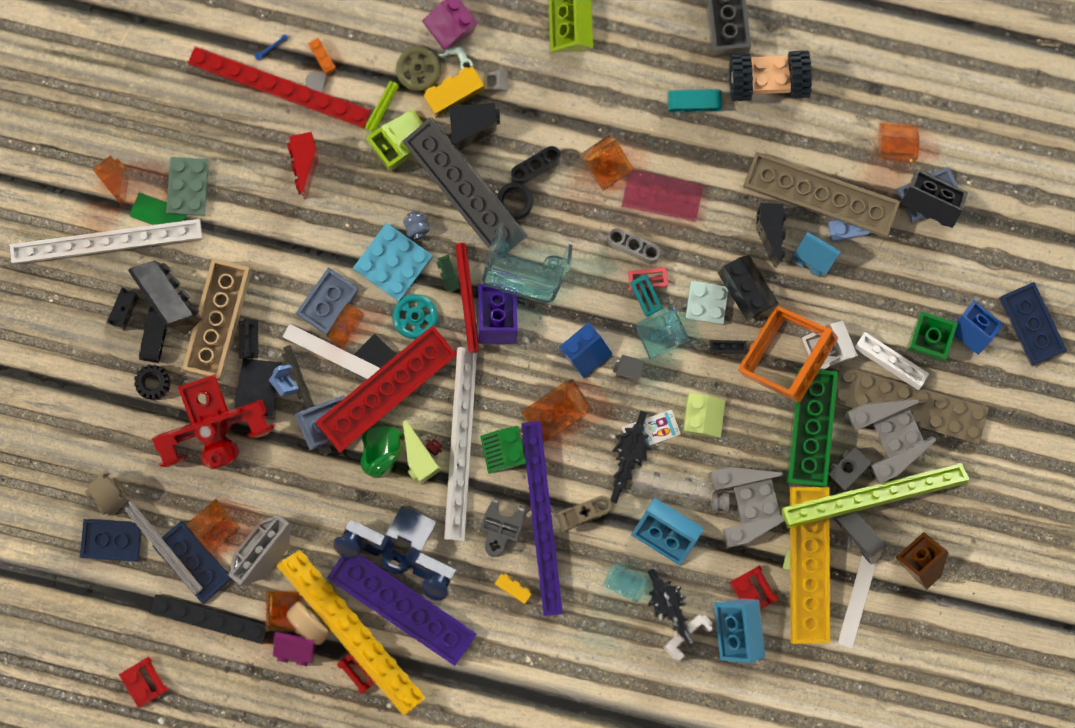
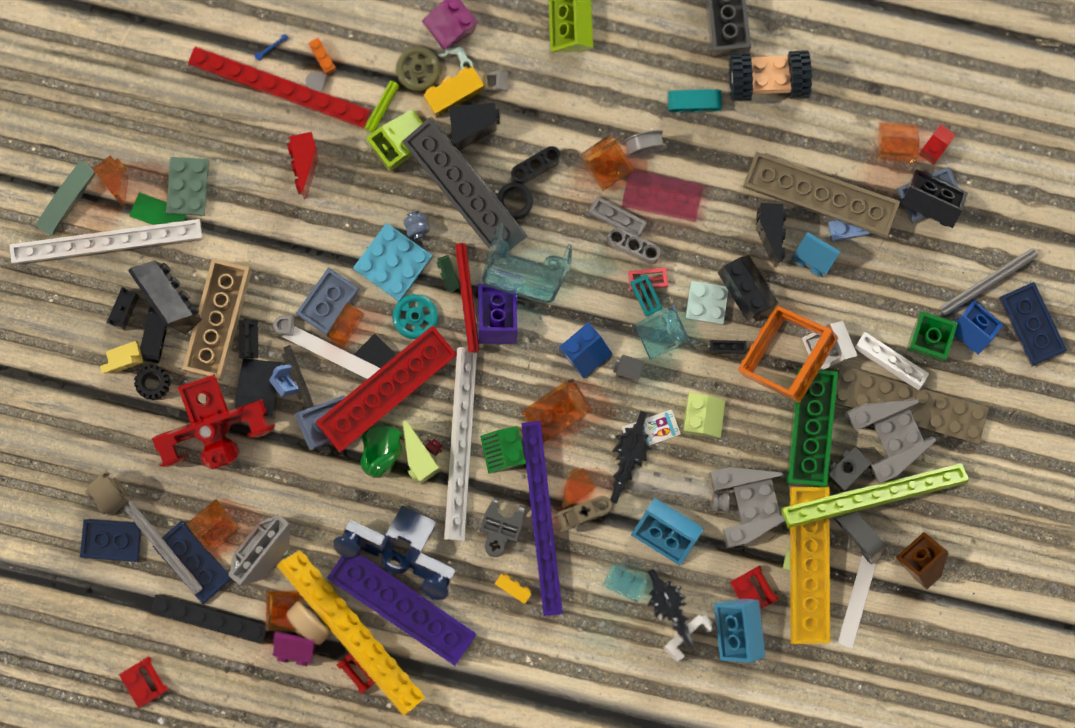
none -> sand green slope [35,161,97,236]
none -> light yellow panel [100,341,143,374]
none -> light grey tile [273,316,294,336]
none -> clear orange slope [561,467,596,510]
none -> light grey tile [588,196,647,237]
none -> light grey wheel [623,130,667,159]
none -> red slope [918,124,955,165]
none -> light grey axle [940,248,1038,316]

